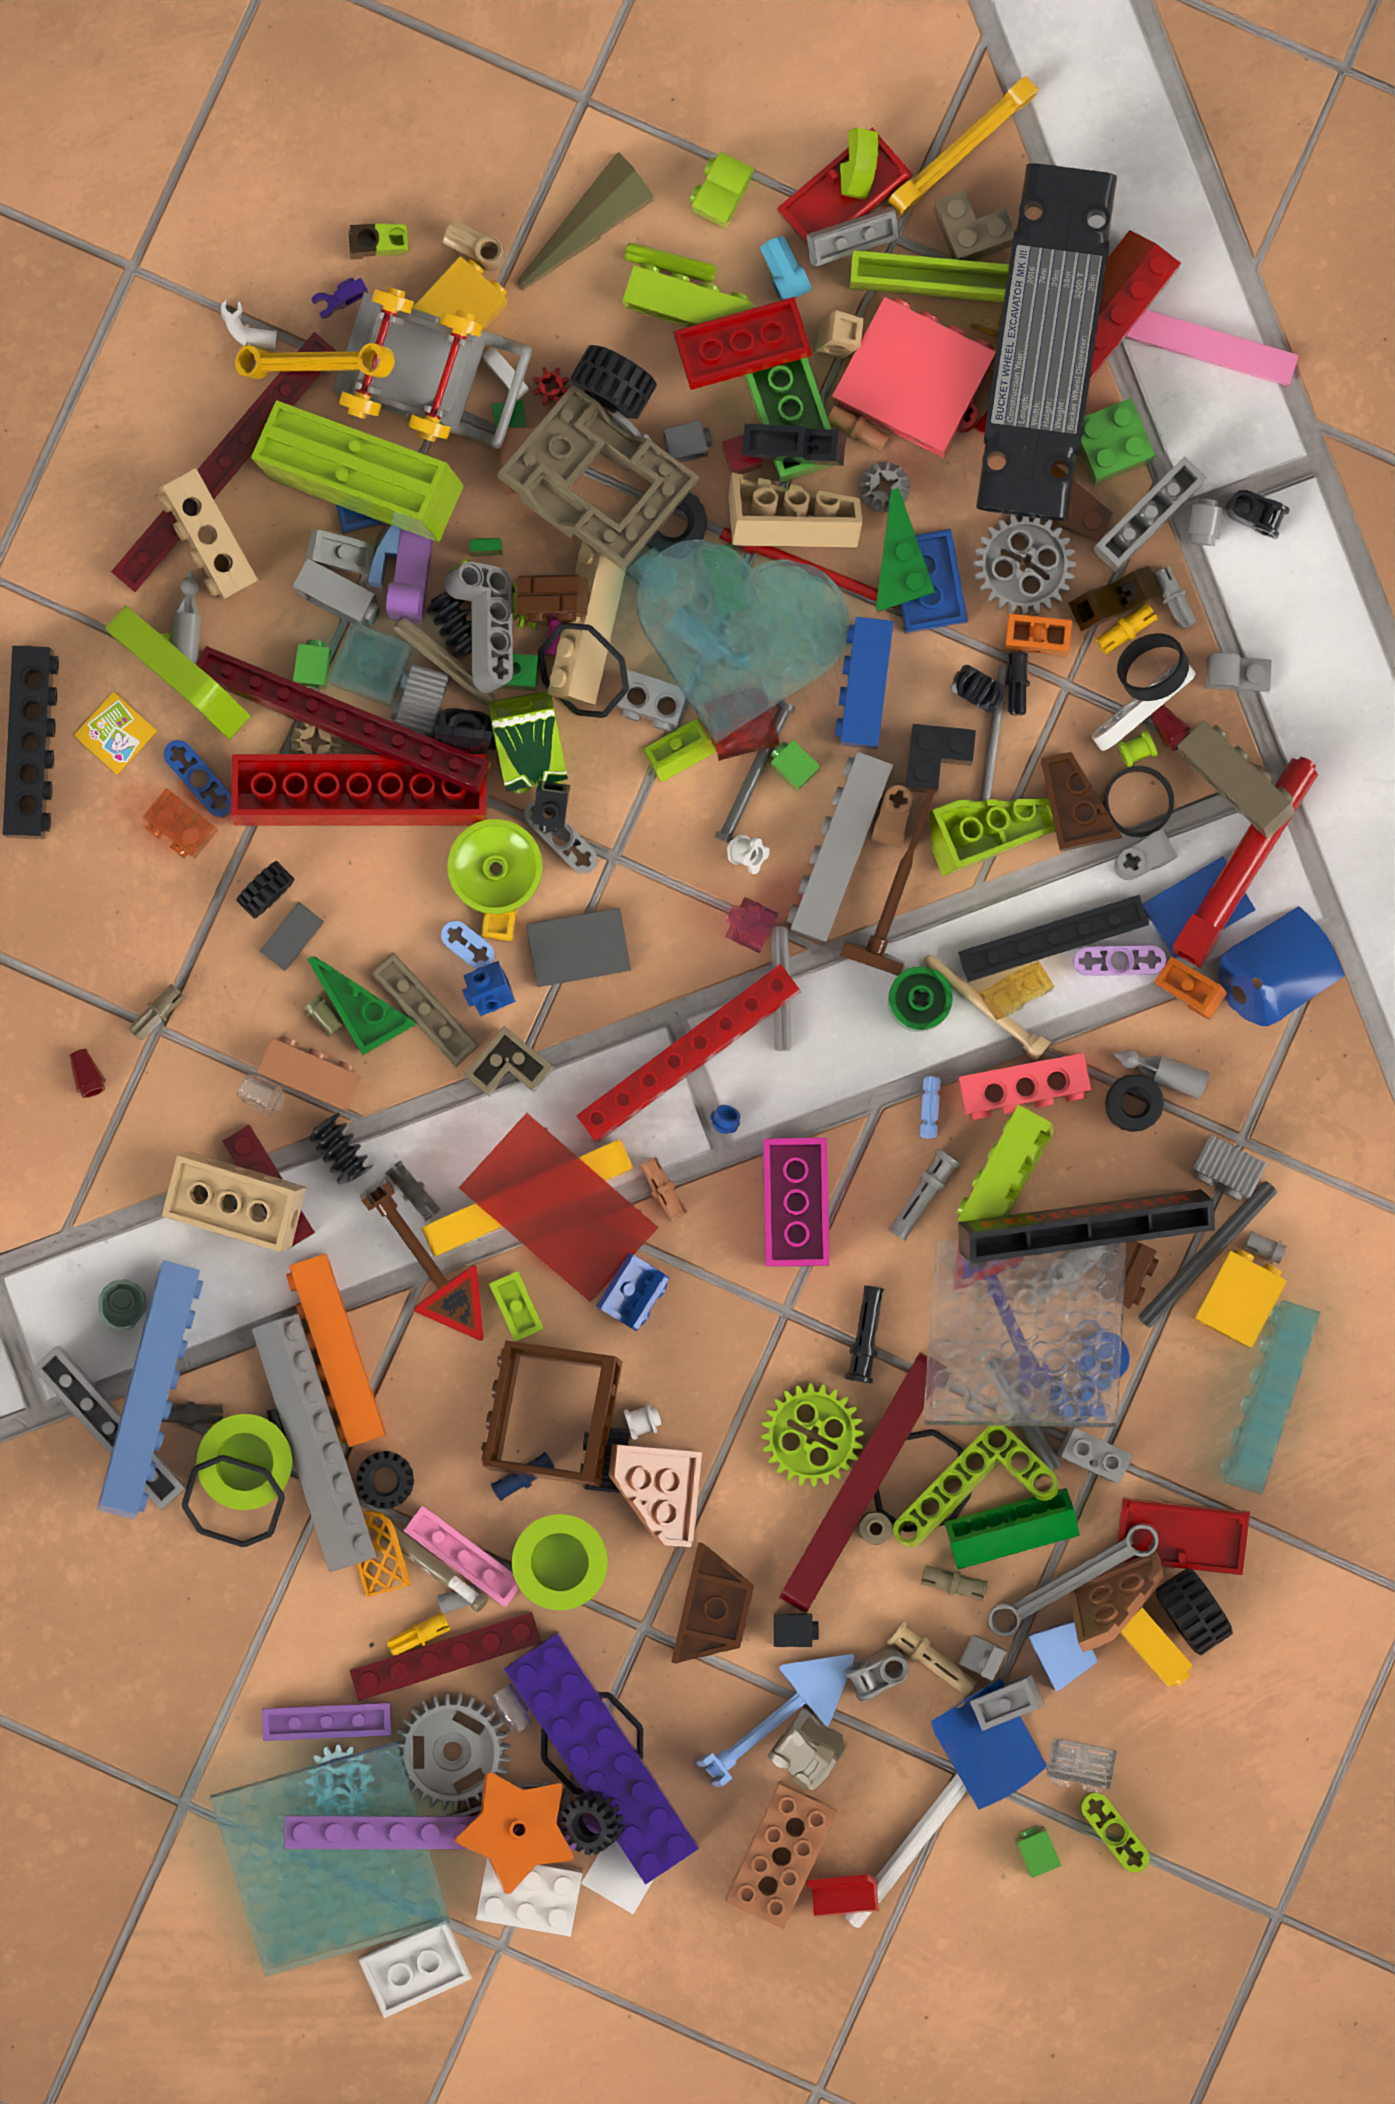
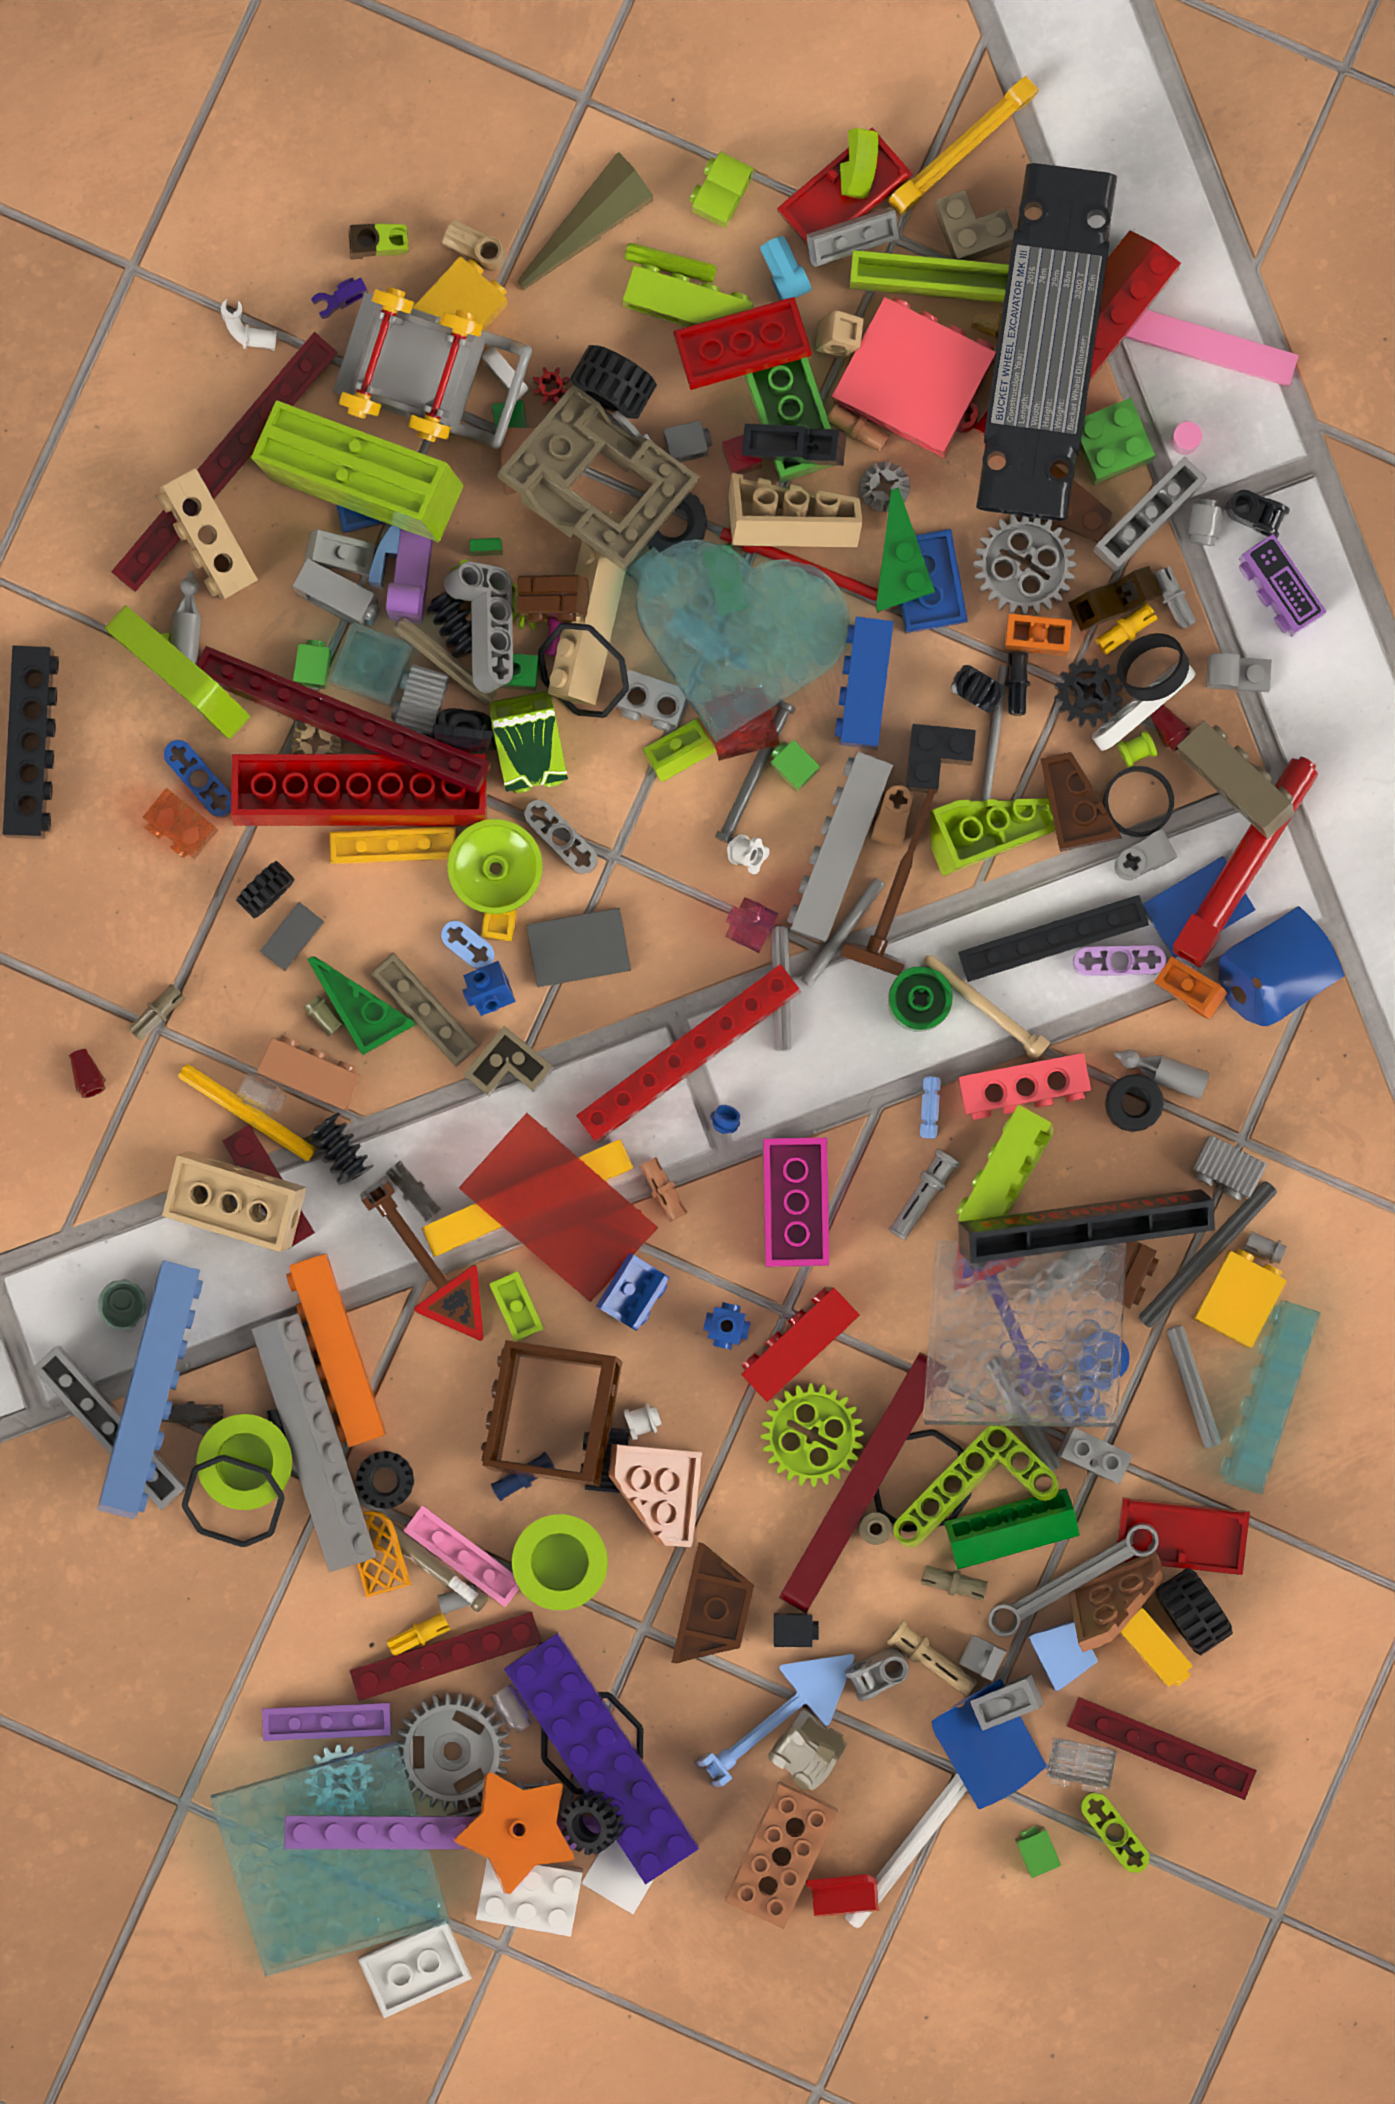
sticker [73,691,157,775] -> none
yellow piece [235,343,395,380] -> none
black brick [532,780,570,832] -> none
black pin [845,1285,884,1384] -> none
clear yellow slope [980,961,1055,1021] -> none
none -> yellow axle [178,1064,316,1161]
none -> yellow tile [329,827,456,864]
none -> blue brick [703,1302,750,1350]
none -> red brick [741,1287,860,1402]
none -> light grey bar [801,878,885,987]
none -> black gear [1054,658,1123,728]
none -> dark red plate [1066,1696,1257,1800]
none -> light grey axle [1167,1325,1221,1448]
none -> bright pink piece [1171,421,1202,455]
none -> brick [1239,534,1327,637]

